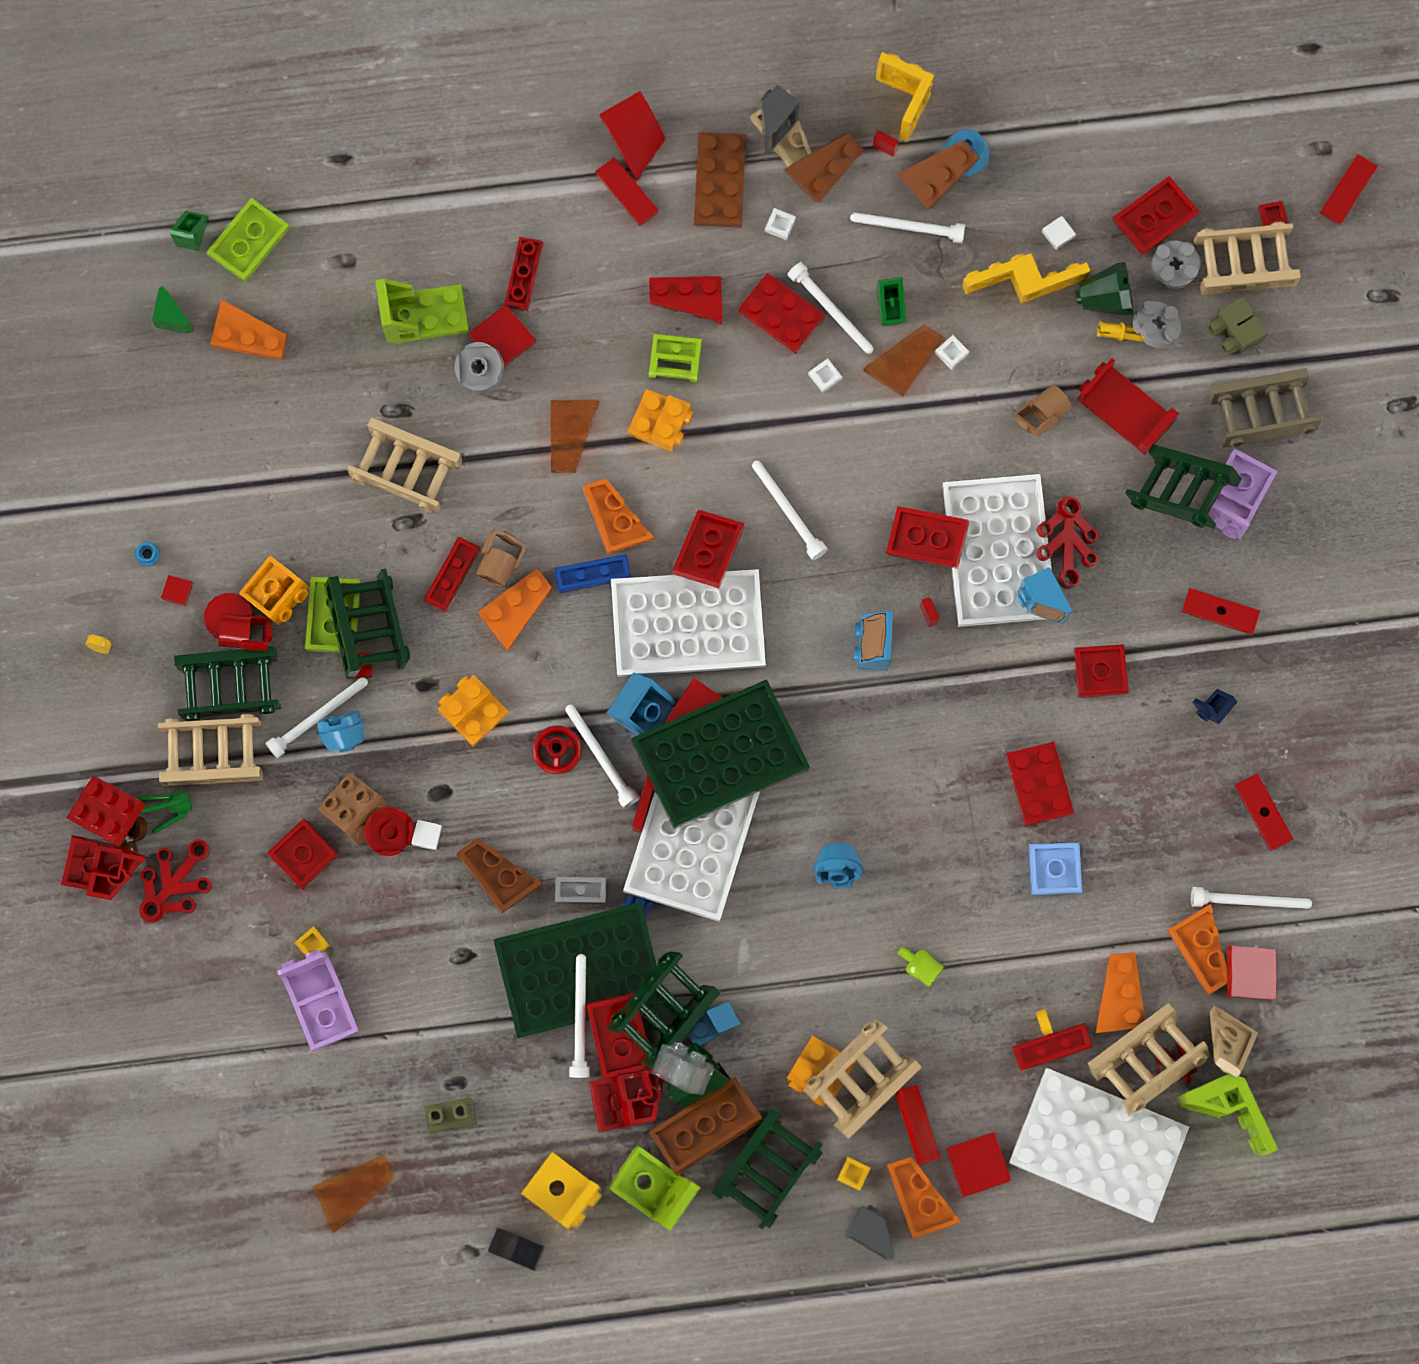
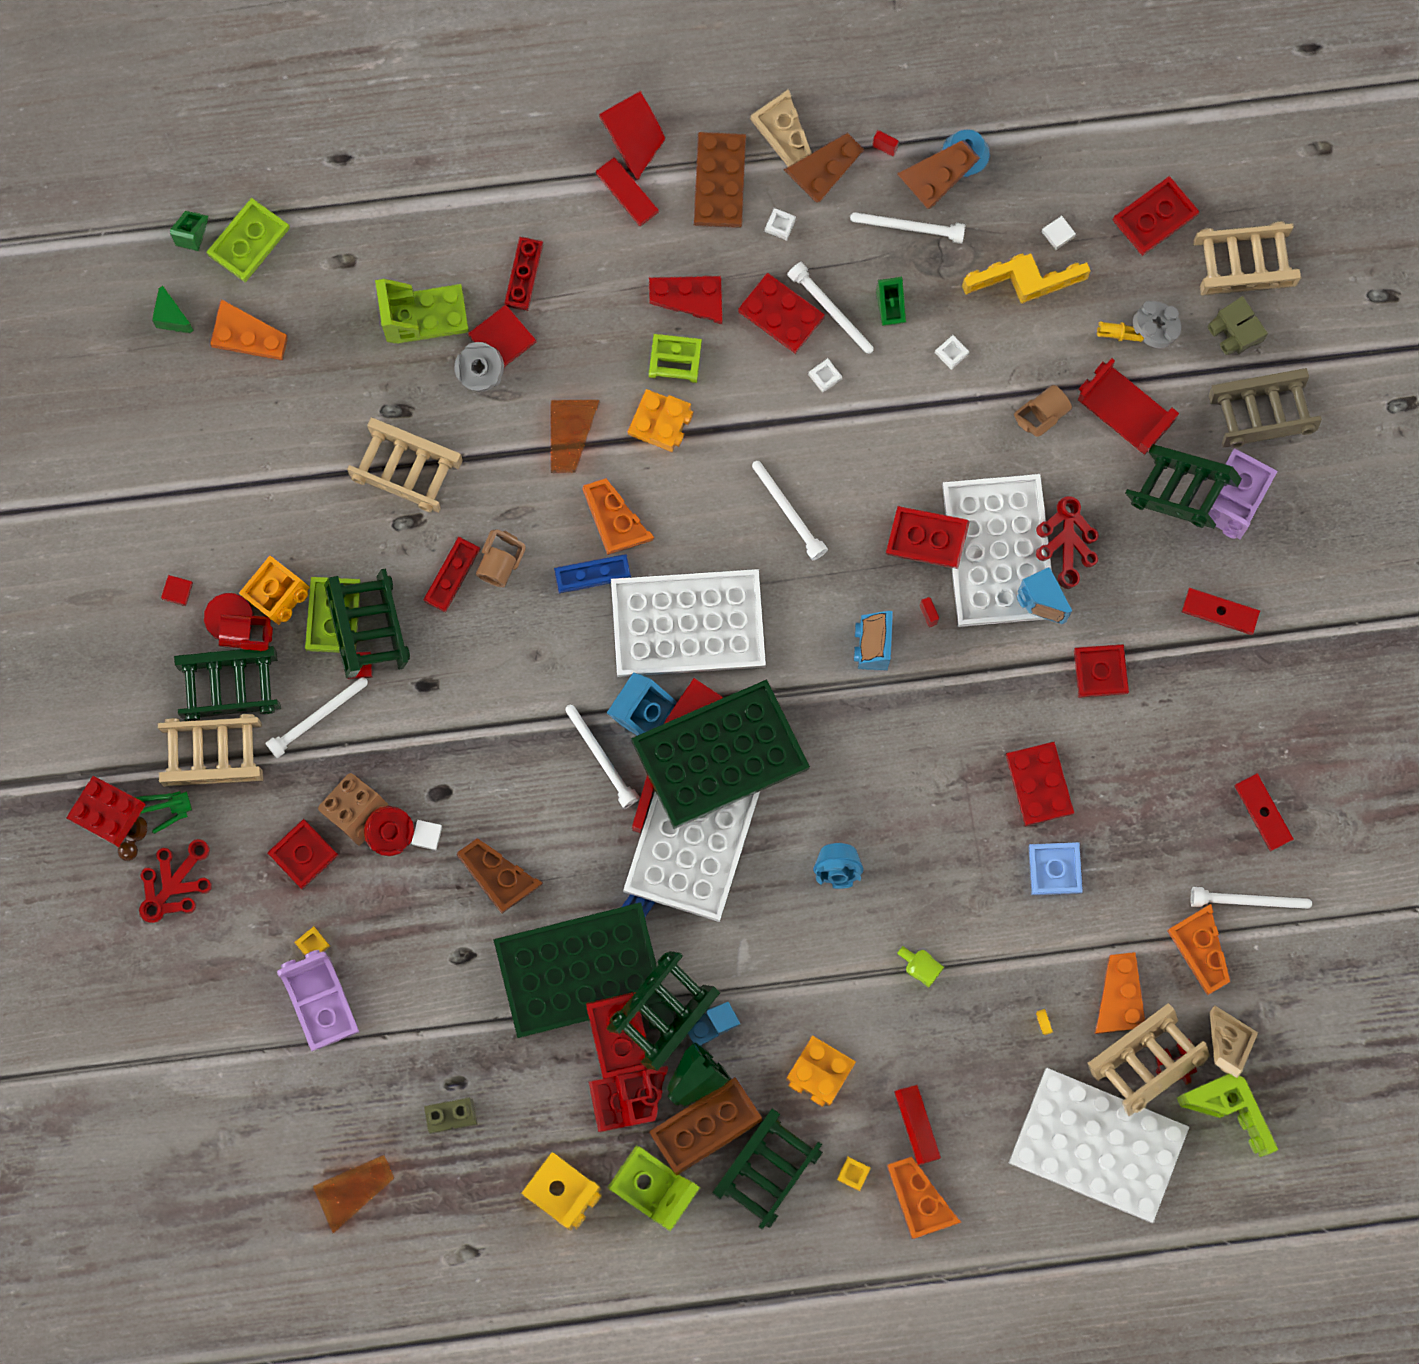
red slope [61,835,146,900] -> none
yellow tile [85,634,112,654] -> none
dark azure plate [135,542,160,566] -> none
dark azure cone [316,710,365,753] -> none
light orange plate [438,675,509,747] -> none
orange wing [478,568,552,652] -> none
black slope [488,1228,545,1271] -> none
red piece [532,726,582,774] -> none
light grey plate [555,877,606,904] -> none
white piece [569,954,590,1078] -> none
clear brick [652,1042,714,1095] -> none
red plate [673,509,744,588] -> none
dark grey slope [761,85,800,155] -> none
tan fence [803,1019,921,1139] -> none
dark grey slope [845,1205,895,1261] -> none
clear orange wing [863,324,944,397] -> none
yellow bracket [876,52,935,142] -> none
red tile [946,1132,1012,1198] -> none
red tile [1012,1023,1093,1071] -> none
dark green cone [1075,262,1134,315] -> none
light grey plate [1151,241,1200,289] -> none
dark blue bracket [1192,689,1238,724] -> none
tile [1227,946,1276,1001] -> none
red tile [1258,201,1288,226] -> none
red tile [1320,154,1378,225] -> none

